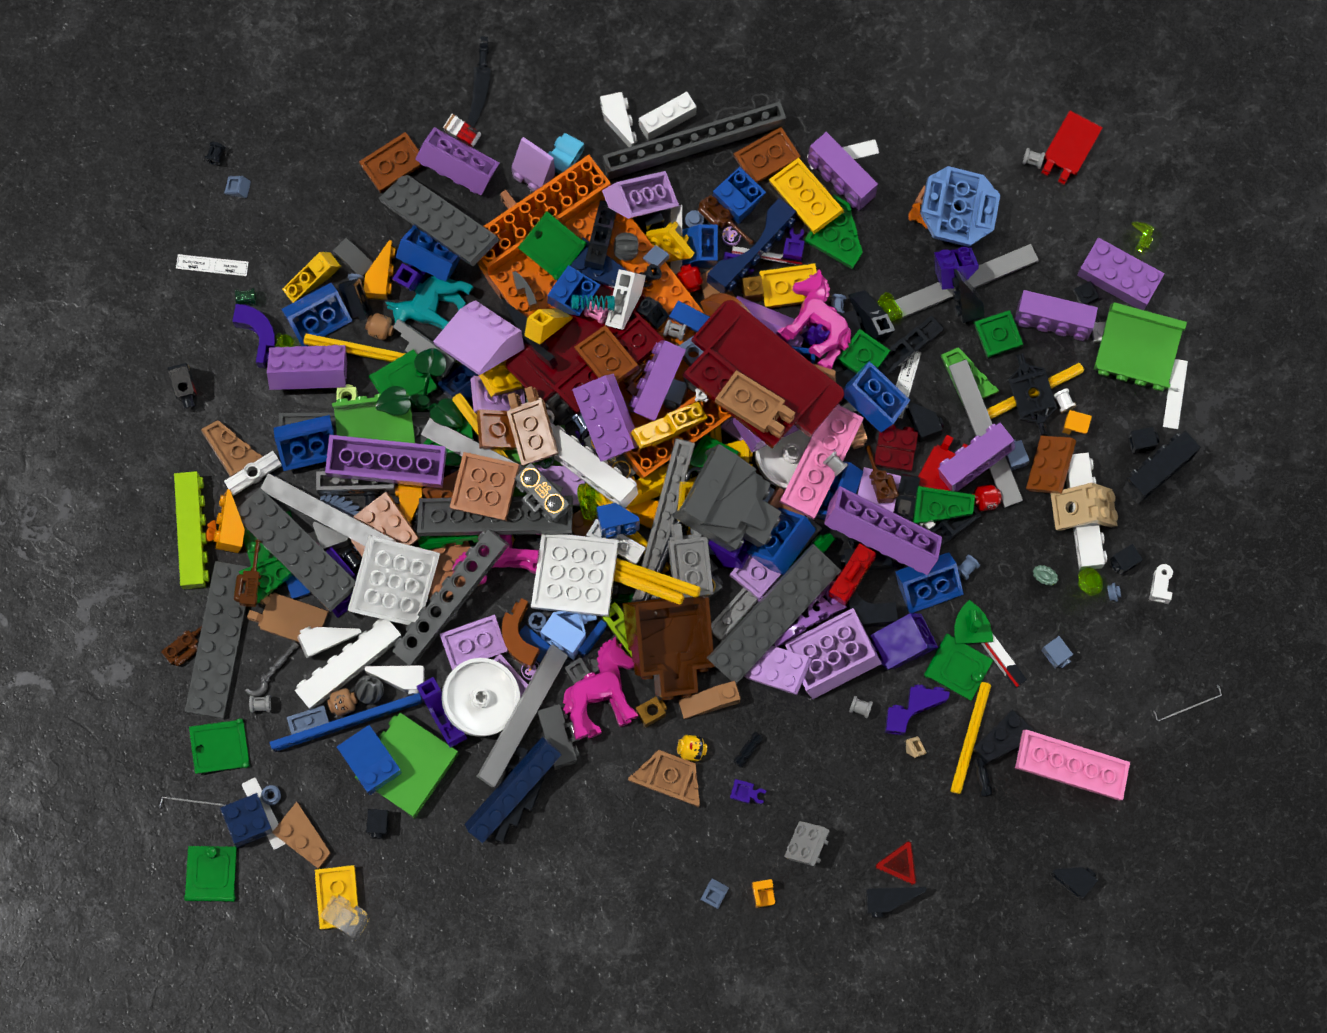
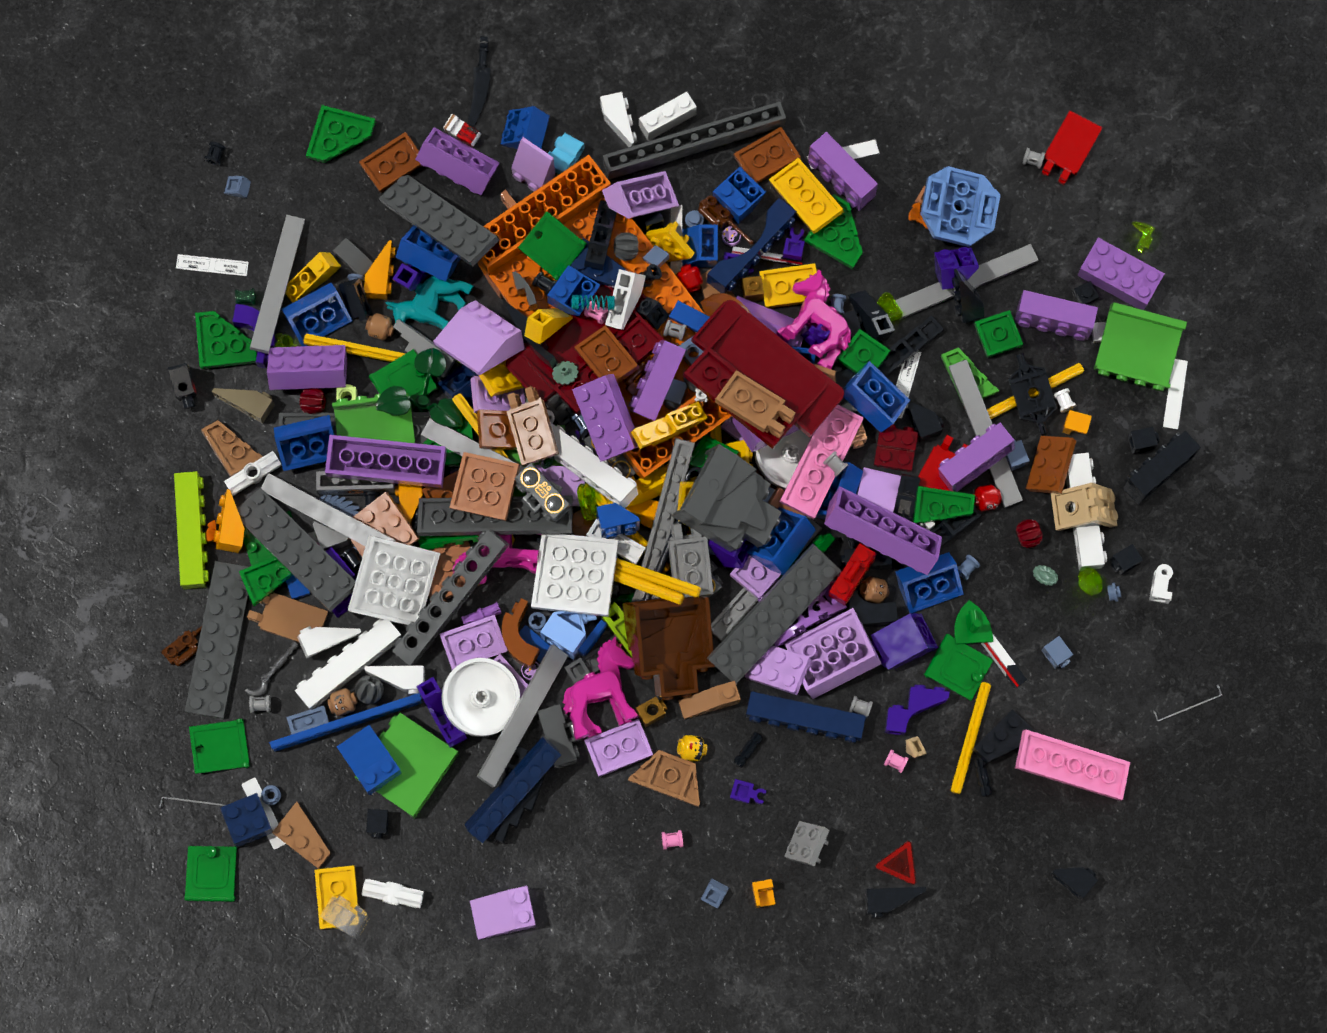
reddish brown piece [234,539,261,607] -> none
reddish brown piece [866,445,898,503] -> none
none -> green plate [195,311,257,369]
none -> dark tan slope [212,388,275,424]
none -> light grey tile [250,215,305,354]
none -> dark red piece [300,388,326,414]
none -> green plate [306,105,376,163]
none -> white piece [362,879,424,908]
none -> medium lavender pin [461,602,502,625]
none -> lavender slope [470,886,536,940]
none -> blue slope [501,106,550,149]
none -> black bush [532,271,556,295]
none -> sand green piece [552,361,579,385]
none -> lavender plate [584,719,653,777]
none -> bright pink bush [661,830,683,850]
none -> dark blue brick [746,691,866,743]
none -> medium nougat head [859,576,889,604]
none -> bright pink bush [884,749,909,773]
none -> dark red piece [1016,519,1043,548]

